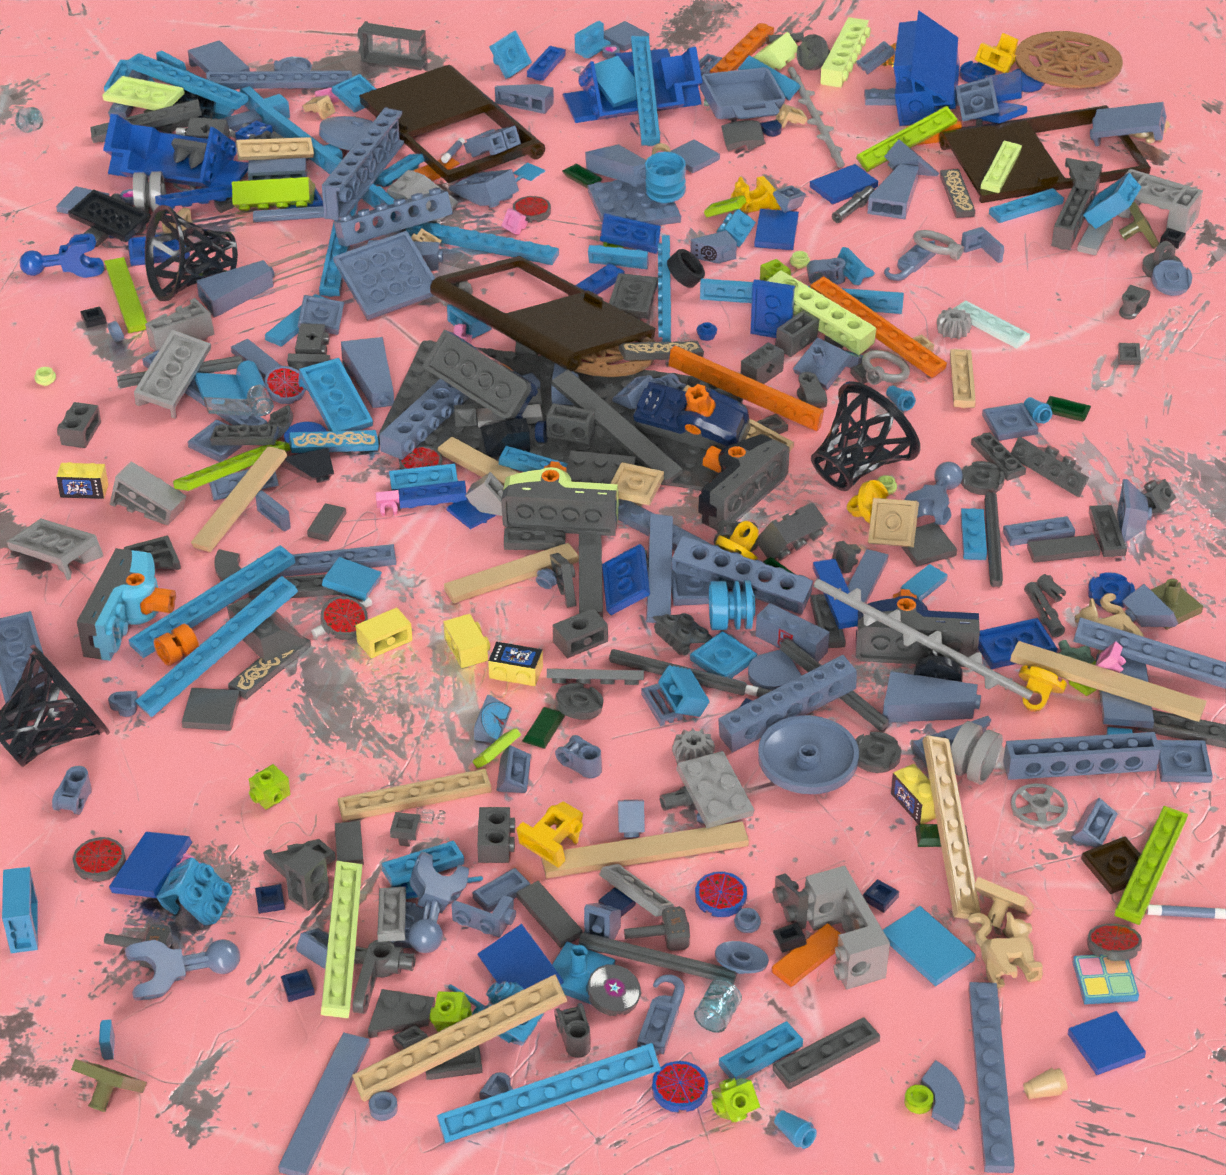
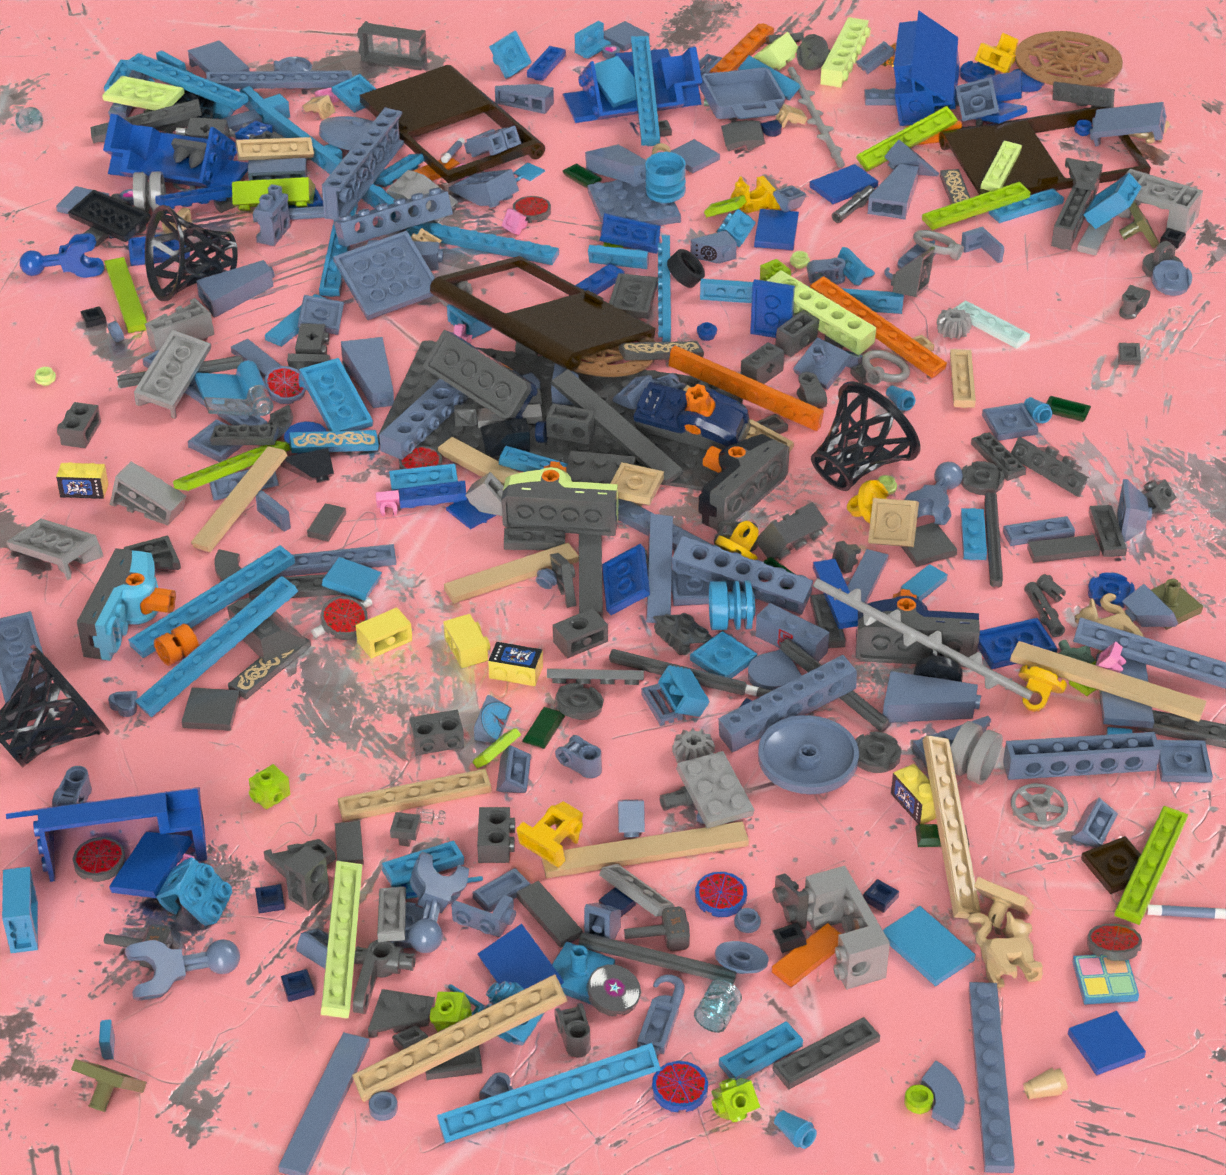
none -> blue panel [5,787,207,882]
none -> sand blue hips [255,184,291,246]
none -> dark grey brick [409,709,464,756]
none -> dark grey tile [658,120,672,137]
none -> dark grey slope [891,247,935,297]
none -> lime tile [922,182,1031,230]
none -> dark grey bracket [1052,81,1115,108]
none -> blue plate [1074,120,1093,136]

